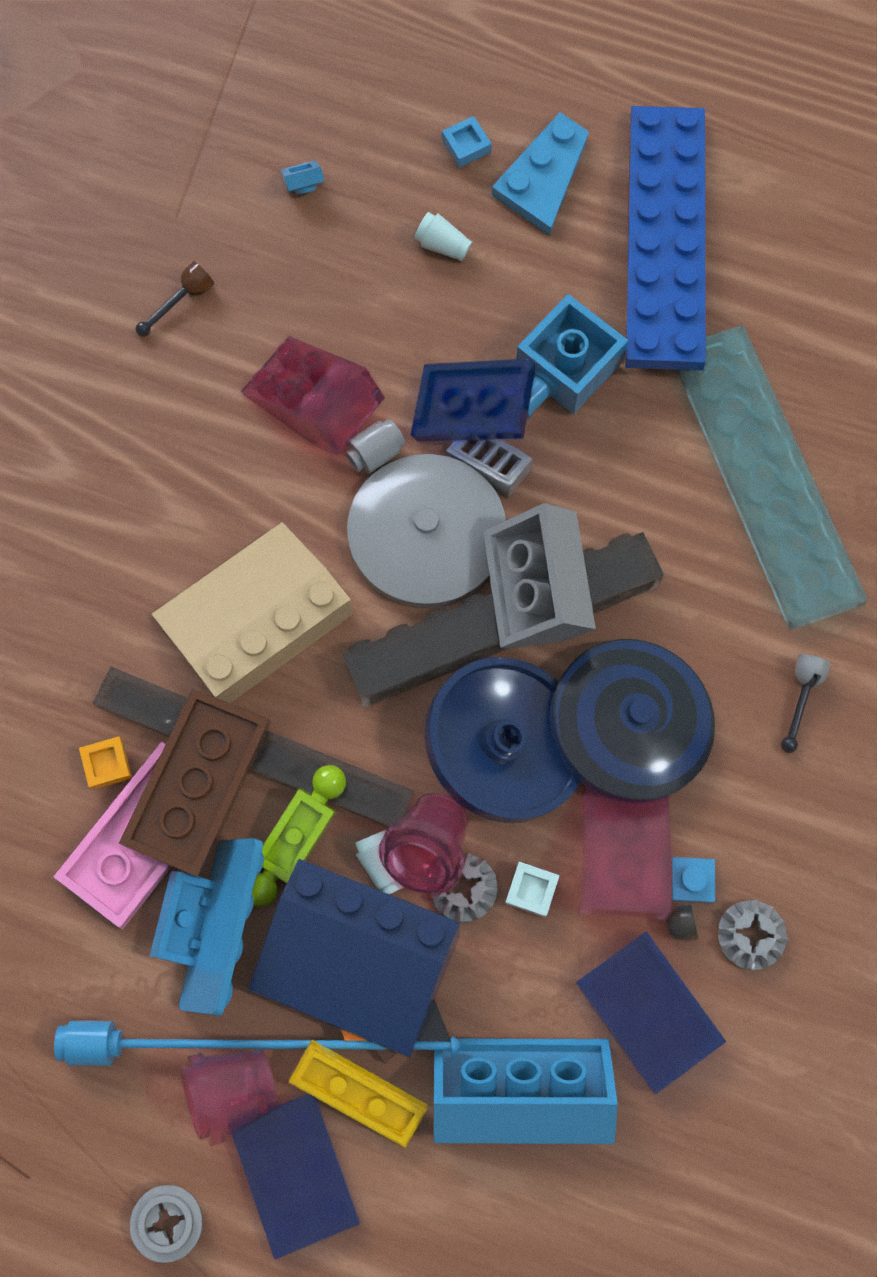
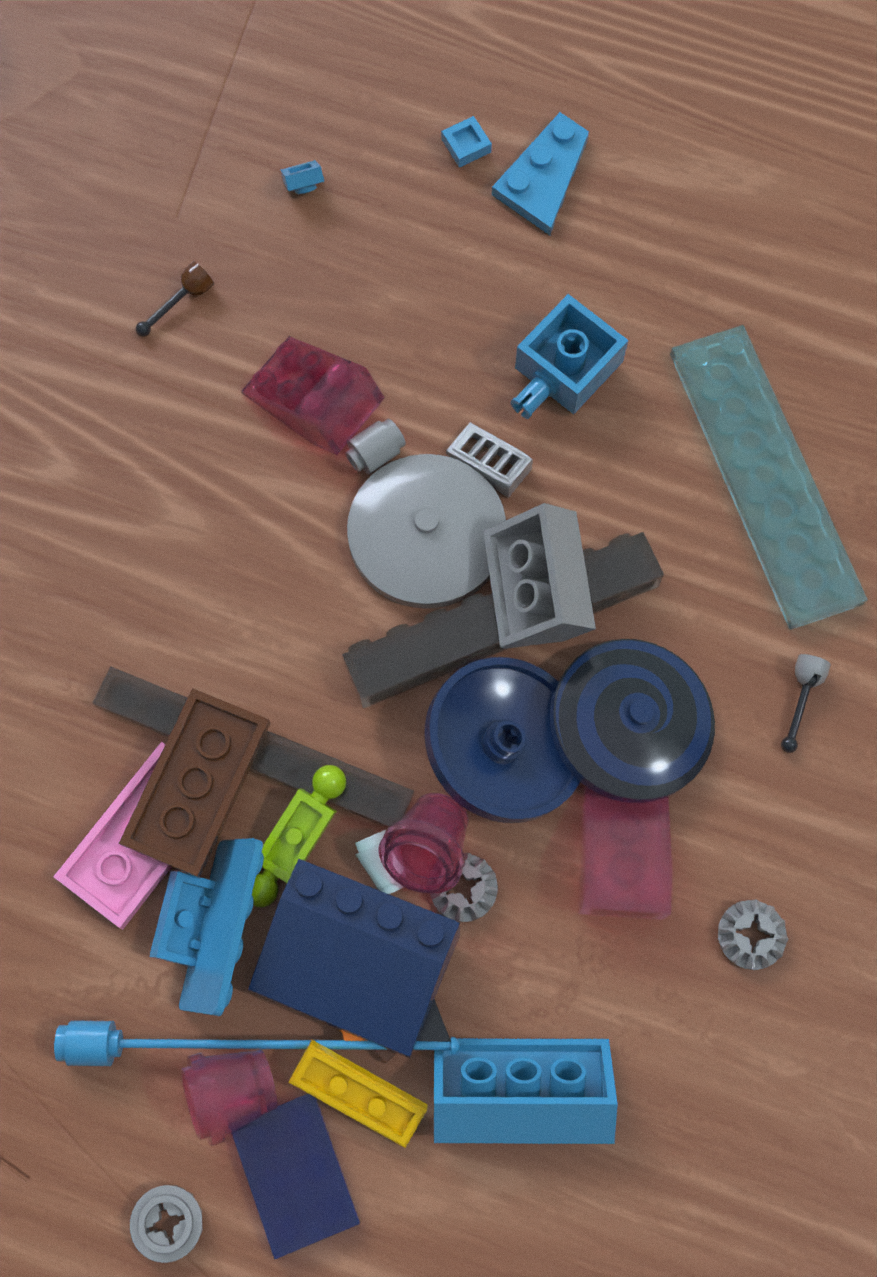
light orange plate [79,736,132,790] -> none
tan slope [152,522,353,703] -> none
clear blue plate [410,359,536,442] -> none
light aqua cone [414,212,473,262] -> none
light aqua plate [505,862,560,918] -> none
clear blue plate [575,931,726,1094] -> none
blue plate [625,106,706,371] -> none
clear smoke hinge [666,905,698,941] -> none
dark azure plate [670,857,715,904] -> none

